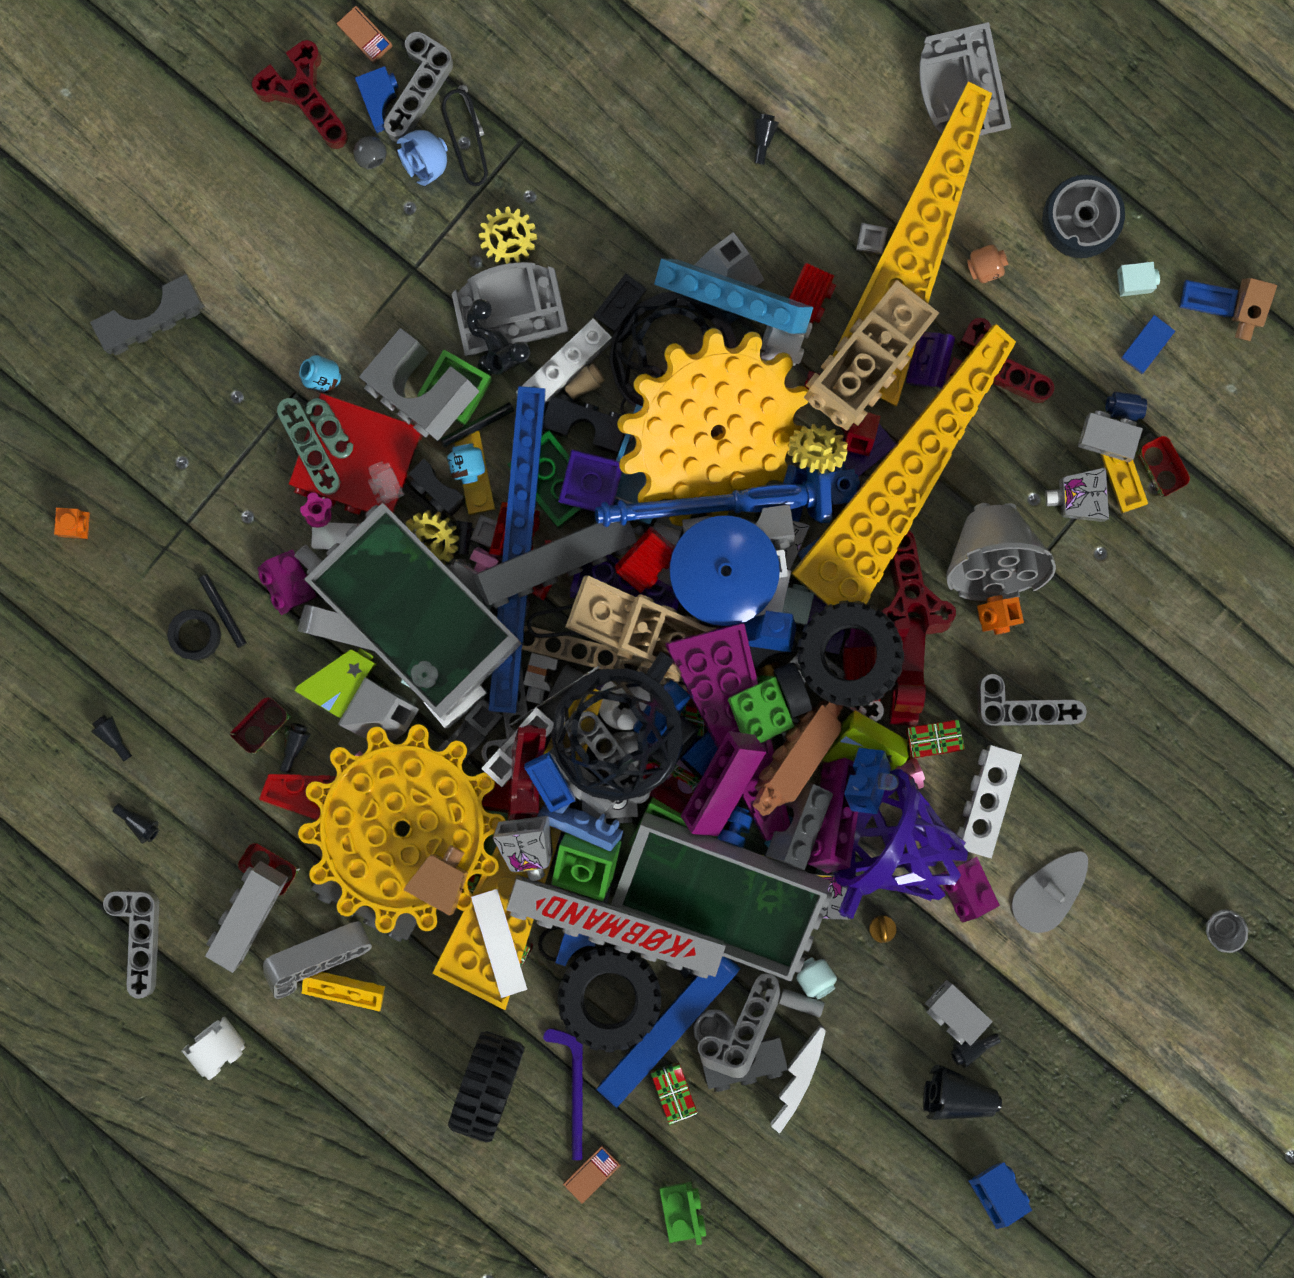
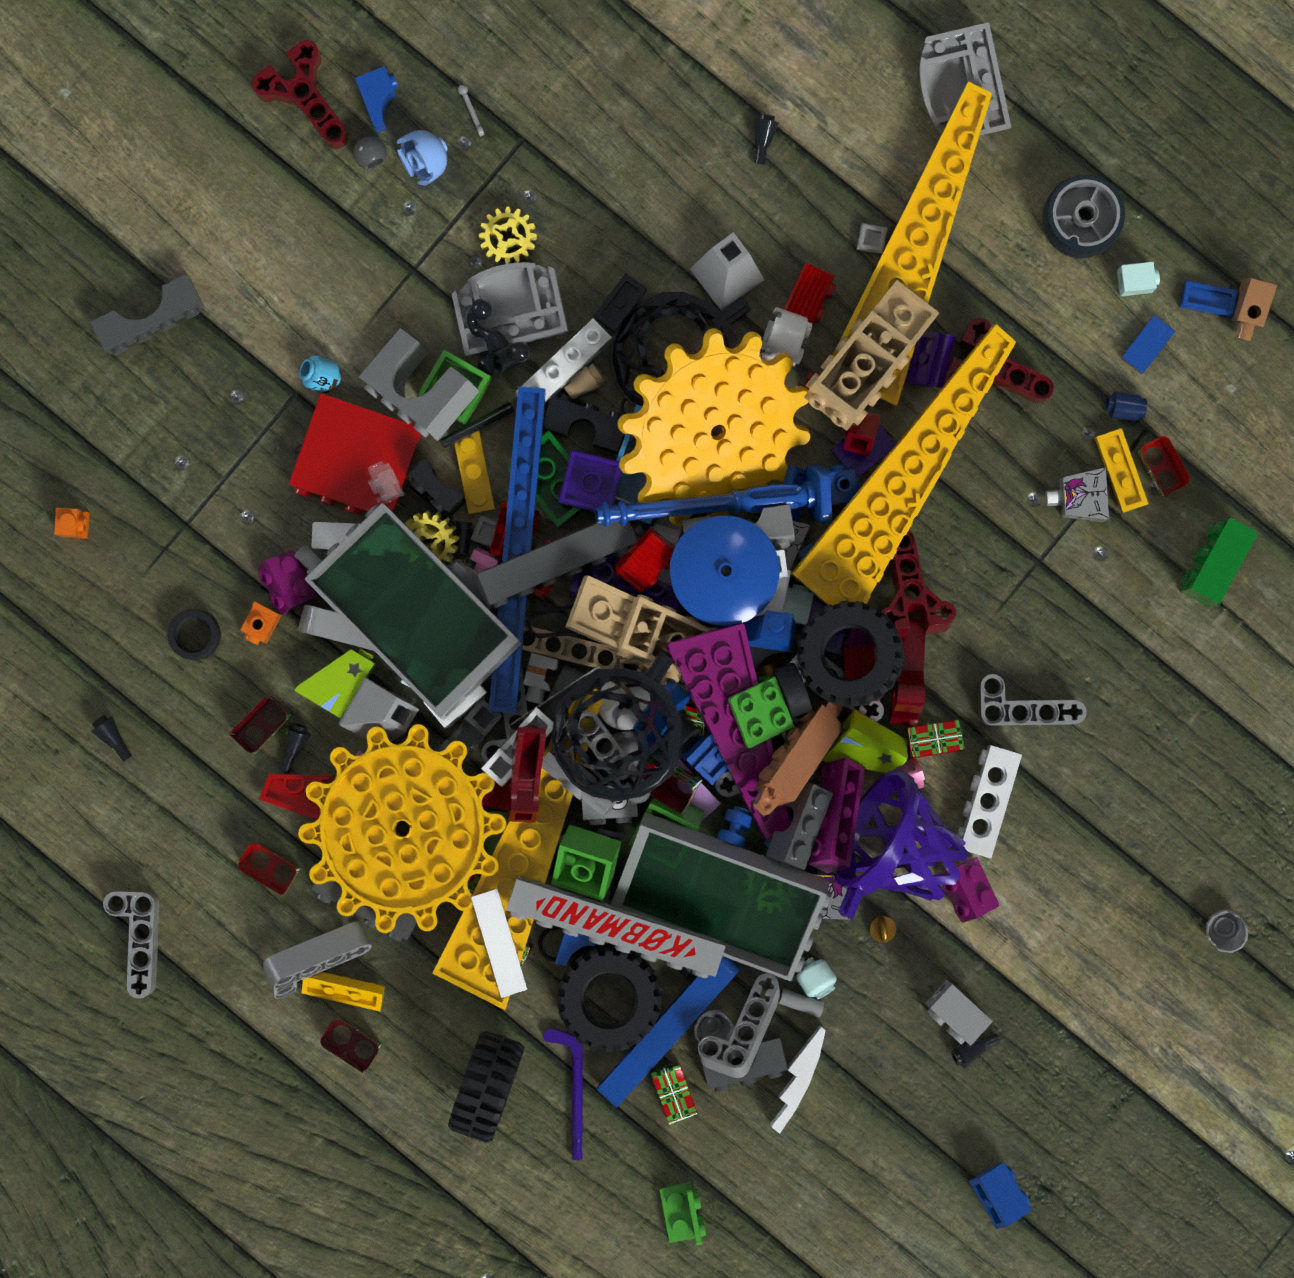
black cone [112,803,159,844] -> none
white brick [182,1016,246,1080] -> none
black bar [198,574,247,648] -> none
light grey brick [205,861,288,973] -> none
sand green beam [277,398,340,495] -> none
dark pink brick [300,493,332,528] -> none
sand green piece [305,398,353,459] -> none
nougat tile [336,6,393,64] -> none
light grey beam [384,32,453,143] -> none
medium nougat torso [404,845,468,915] -> none
clear plate [411,661,438,688] -> none
black piece [442,89,488,186] -> none
medium azure head [447,444,485,484] -> none
light grey torso [493,816,553,881] -> none
blue tile [524,752,575,813] -> none
medium blue plate [537,804,623,851] -> none
nougat tile [563,1145,621,1204] -> none
dark azure brick [654,259,813,334] -> none
magenta brick [681,731,766,836] -> none
light yellow gear [788,424,848,474] -> none
blue piece [844,748,899,814] -> none
black cone [923,1065,1002,1120] -> none
light grey cone [946,503,1056,602] -> none
nougat head [967,244,1009,283] -> none
orange brick [977,595,1024,635] -> none
light grey shield [1012,851,1088,933] -> none
light grey brick [1077,411,1143,462] -> none
none -> orange brick [240,601,282,645]
none -> dark red piece [320,1017,382,1073]
none -> green brick [1180,517,1259,607]

